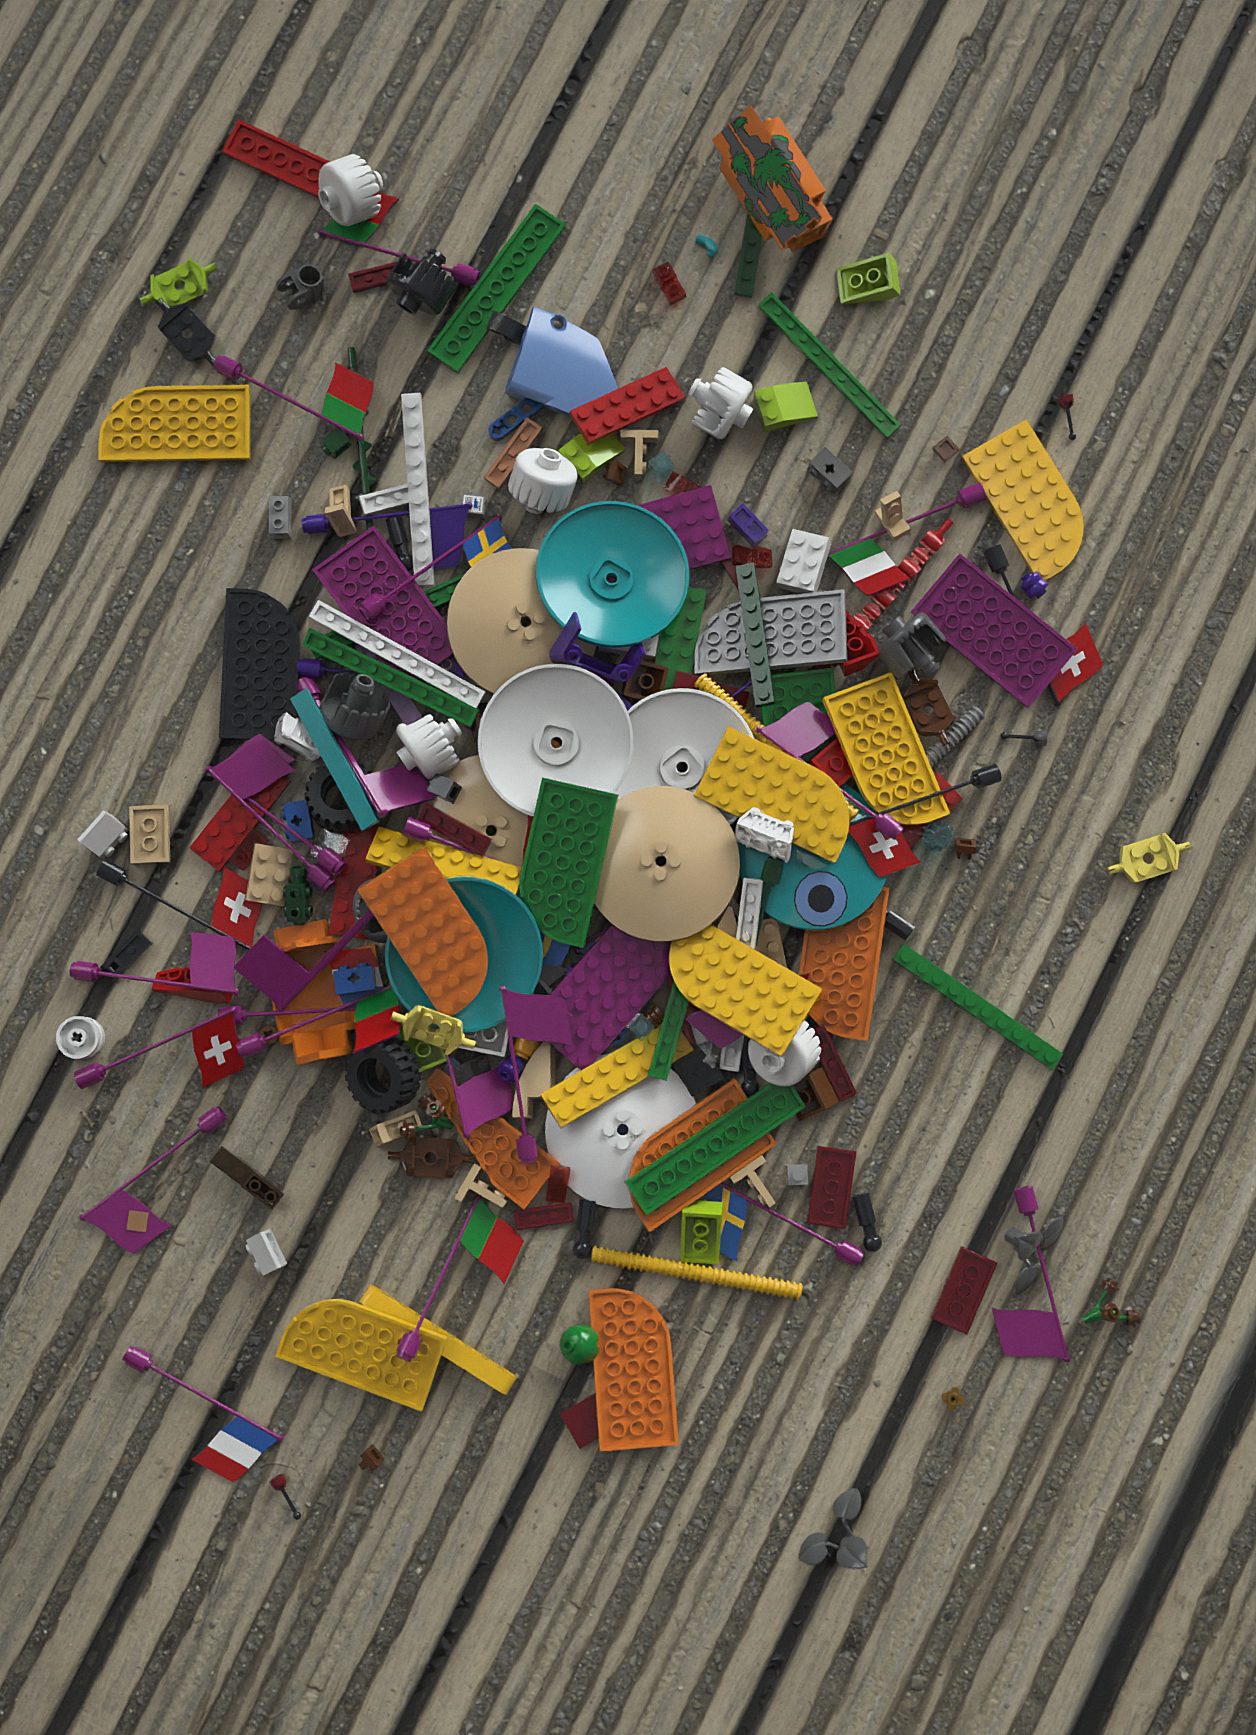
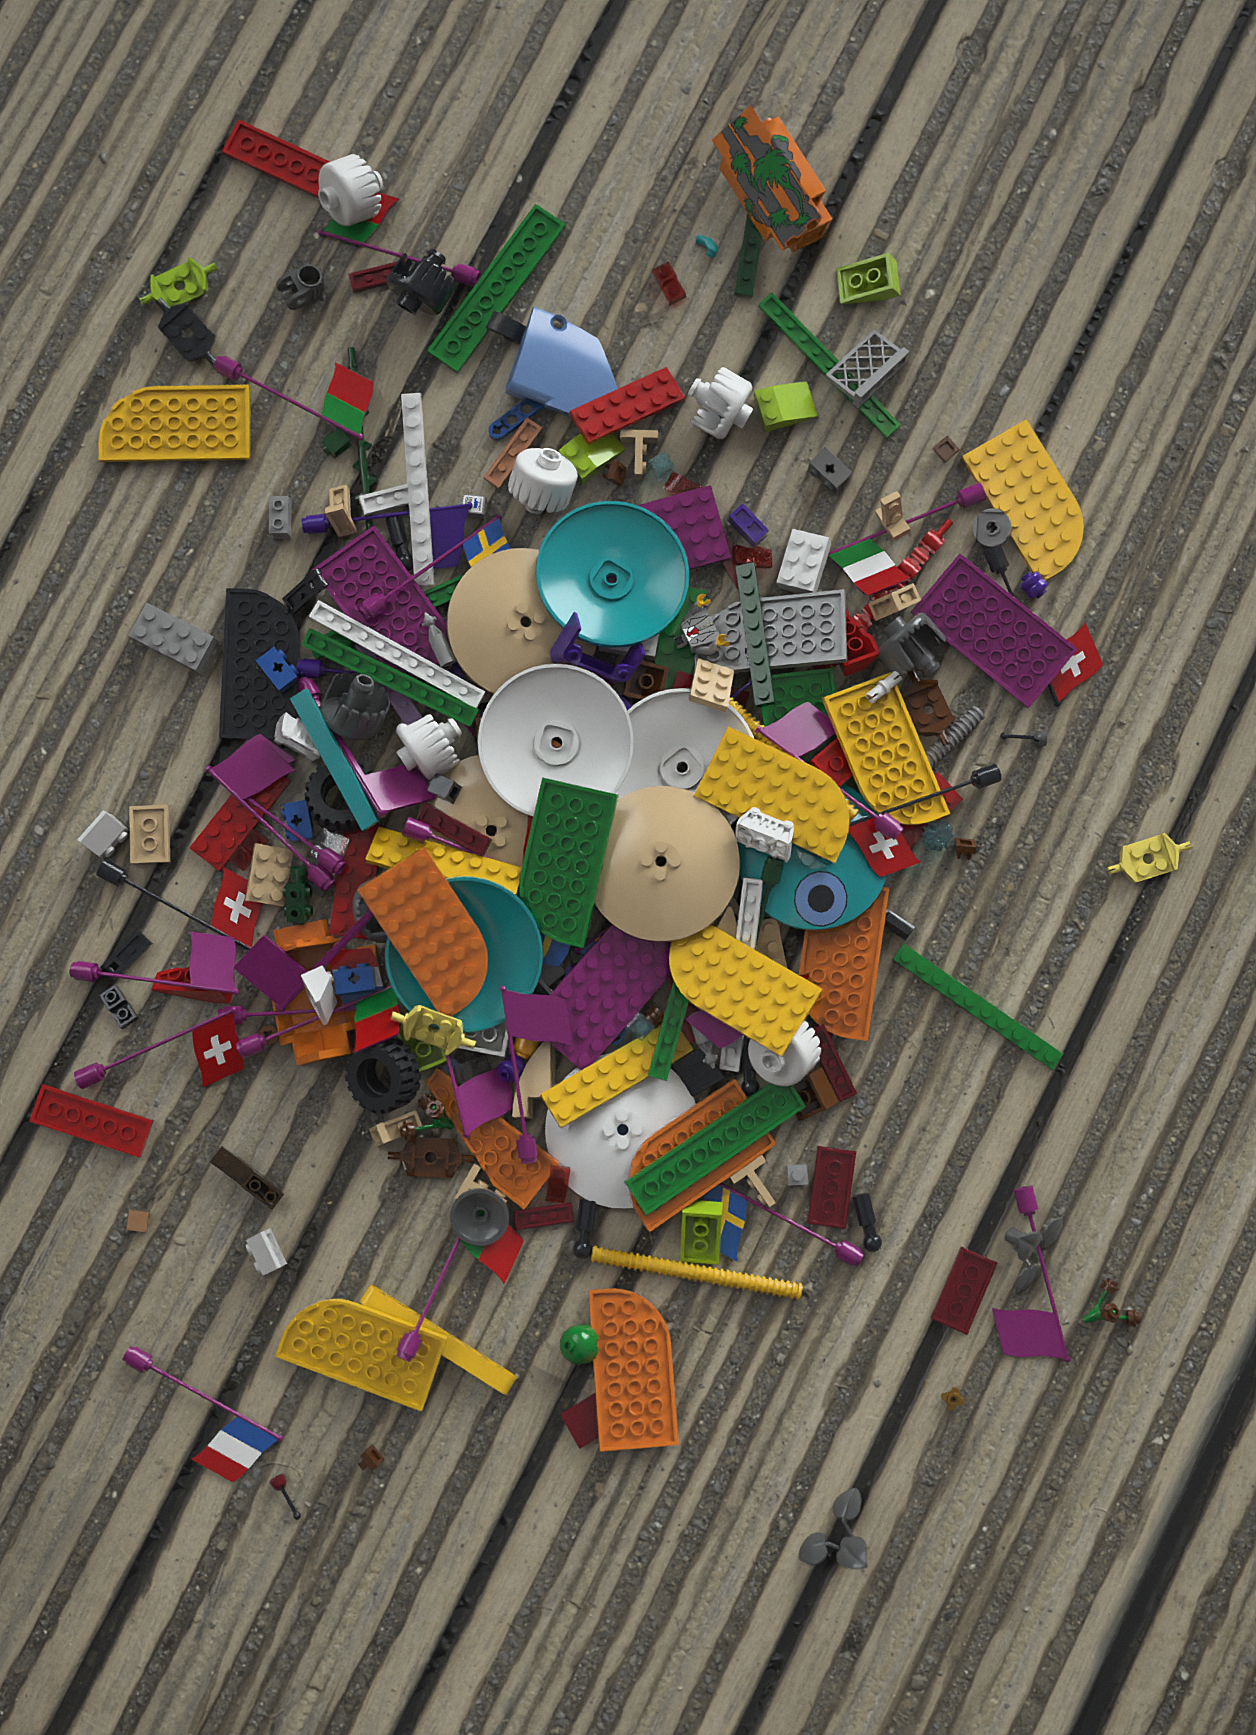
white wheel [56,1016,105,1059] -> none
magenta flag [79,1106,227,1253] -> none
hinge [1058,394,1076,440] -> none
none -> red plate [29,1084,154,1158]
none -> black slope [100,984,139,1029]
none -> light grey brick [128,602,218,674]
none -> blue brick [256,647,300,694]
none -> black plate [282,568,329,614]
none -> white slope [301,966,337,1025]
none -> light grey wheel [422,612,456,668]
none -> dark grey dish [450,1188,509,1246]
none -> light grey torso [673,594,730,655]
none -> tan plate [689,659,734,712]
none -> light grey fence [825,329,909,408]
none -> white pin [865,671,902,704]
none -> tan bracket [868,583,921,621]
none -> light grey plate [973,508,1012,547]

